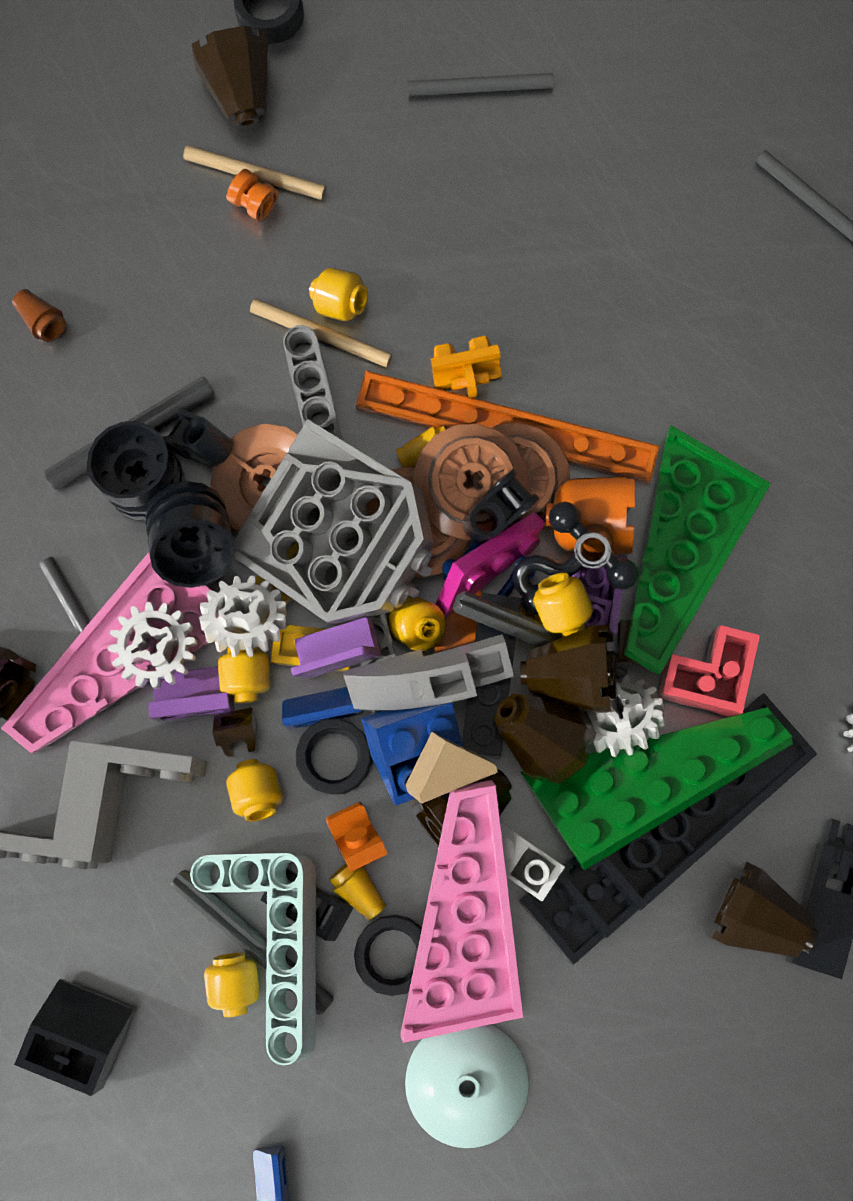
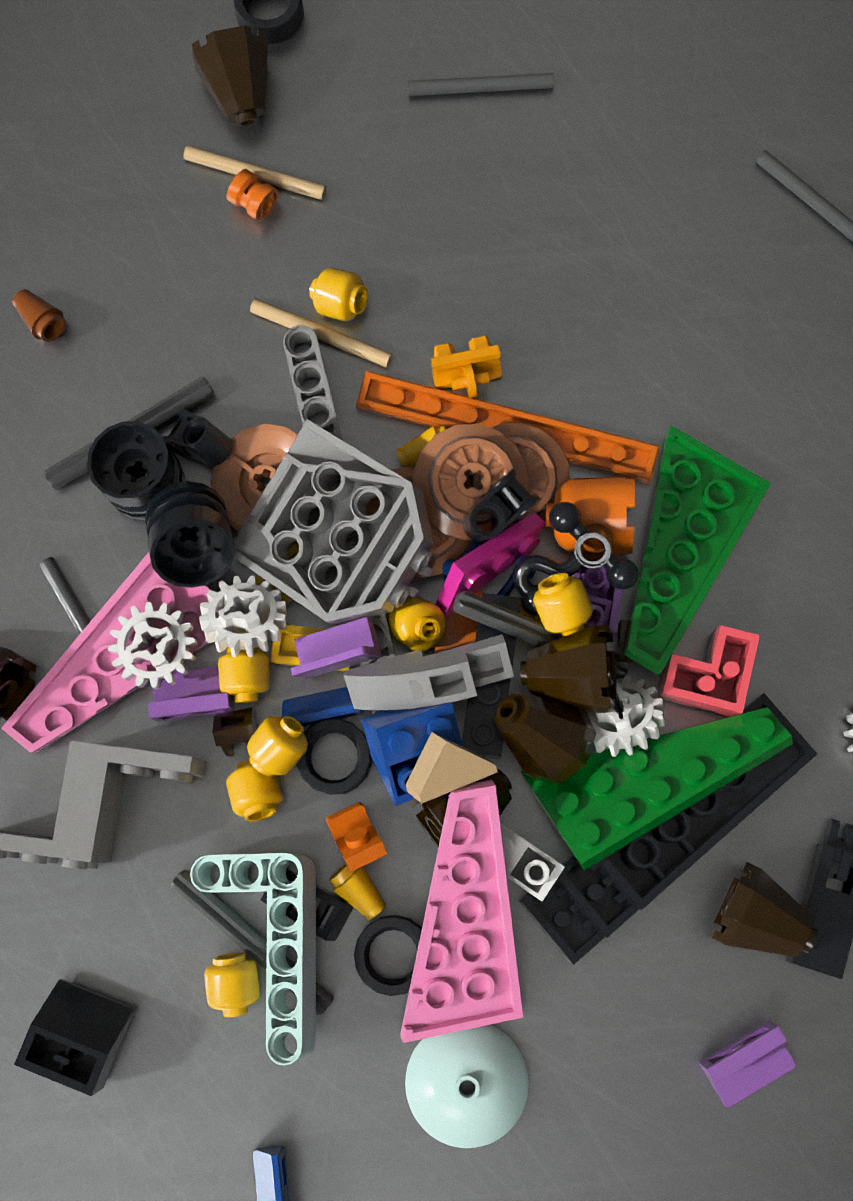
none -> yellow head [247,716,308,776]
none -> medium lavender panel [700,1021,796,1108]

